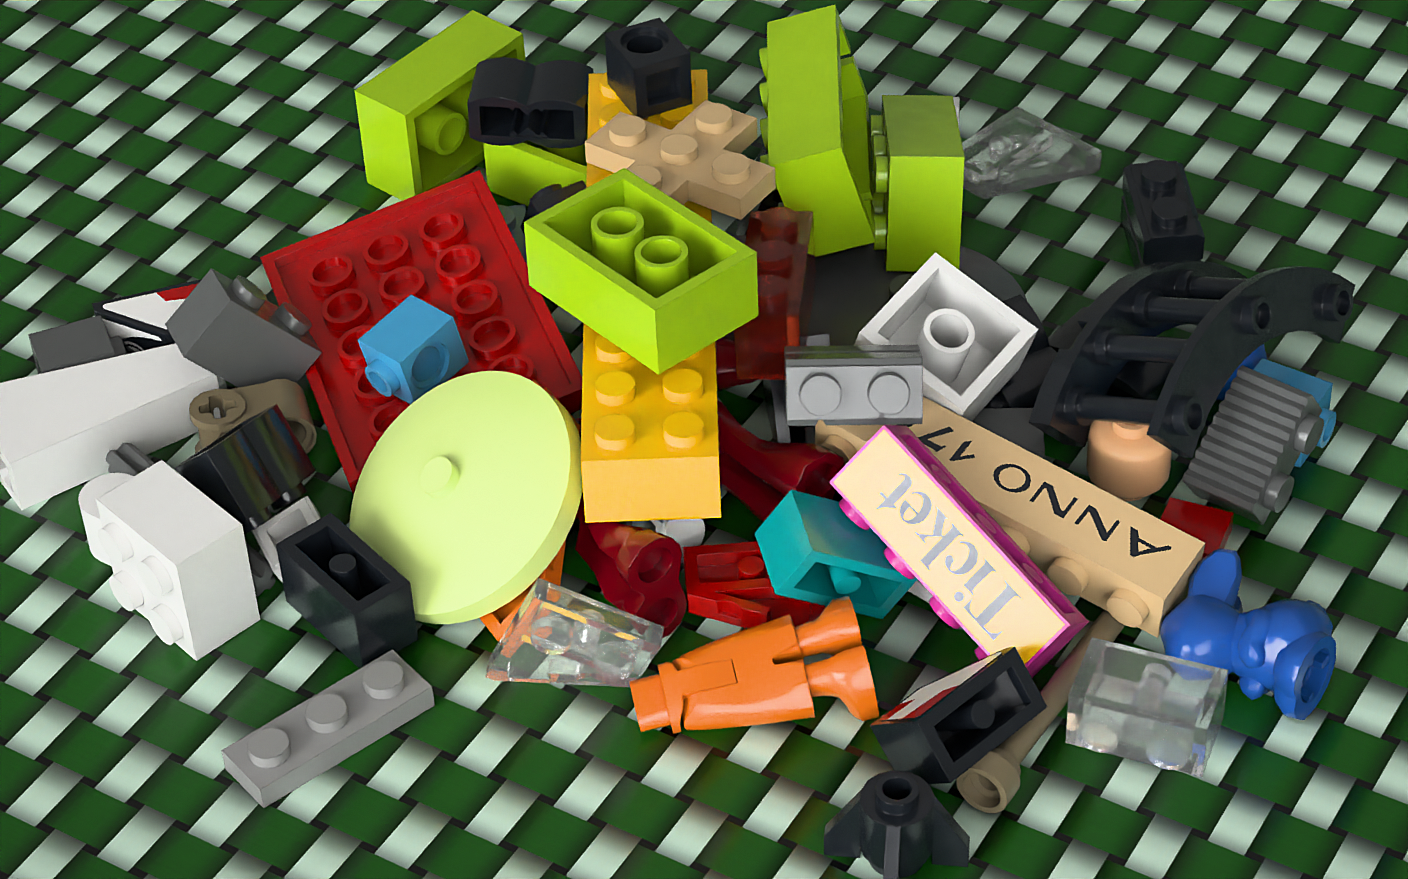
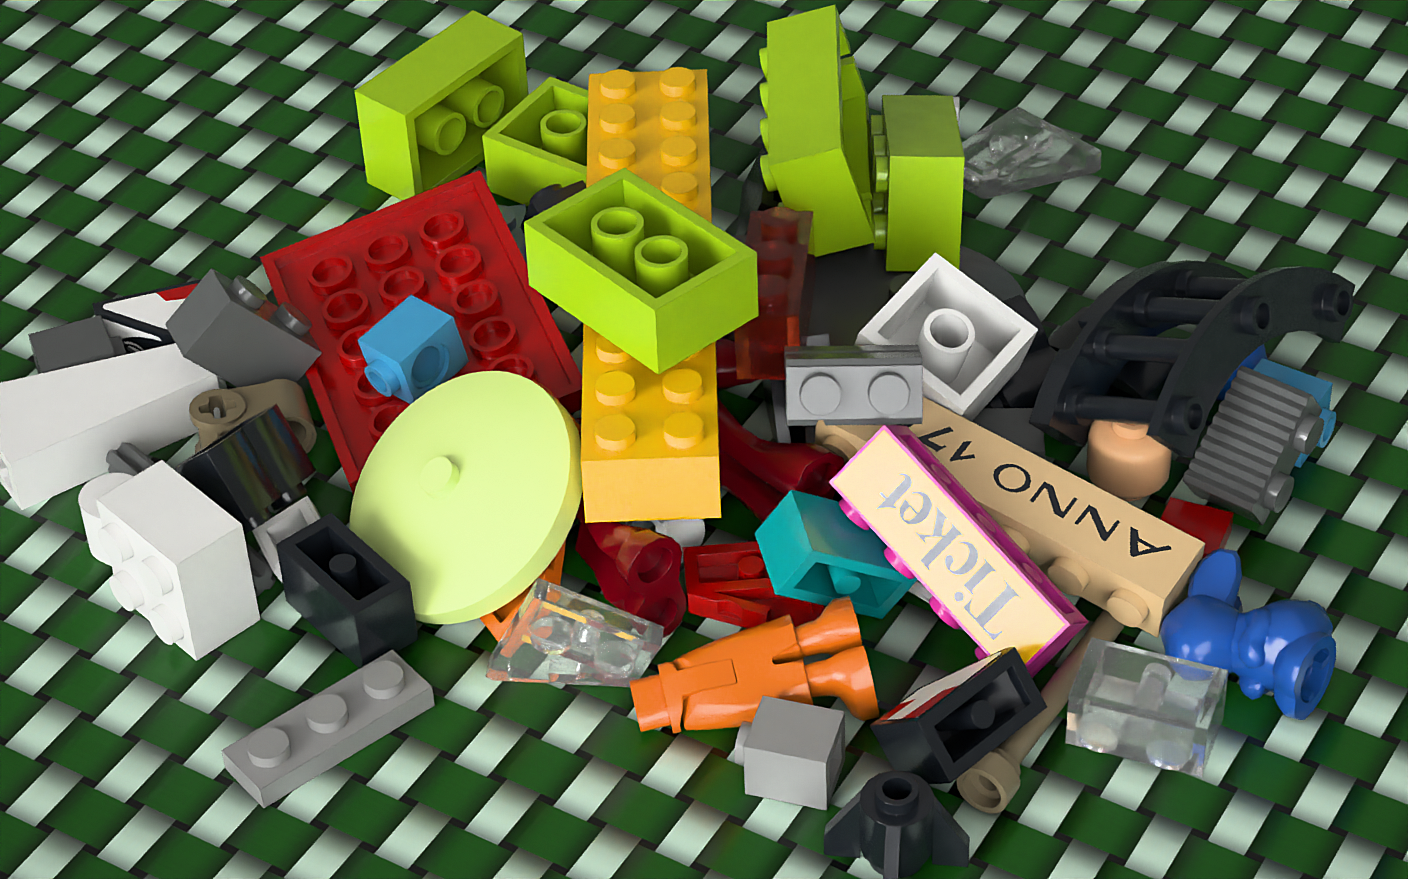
black brick [467,57,594,148] -> none
tan plate [585,100,776,220] -> none
black brick [604,17,692,119] -> none
black brick [1120,160,1205,270] -> none
none -> light grey brick [734,696,845,811]

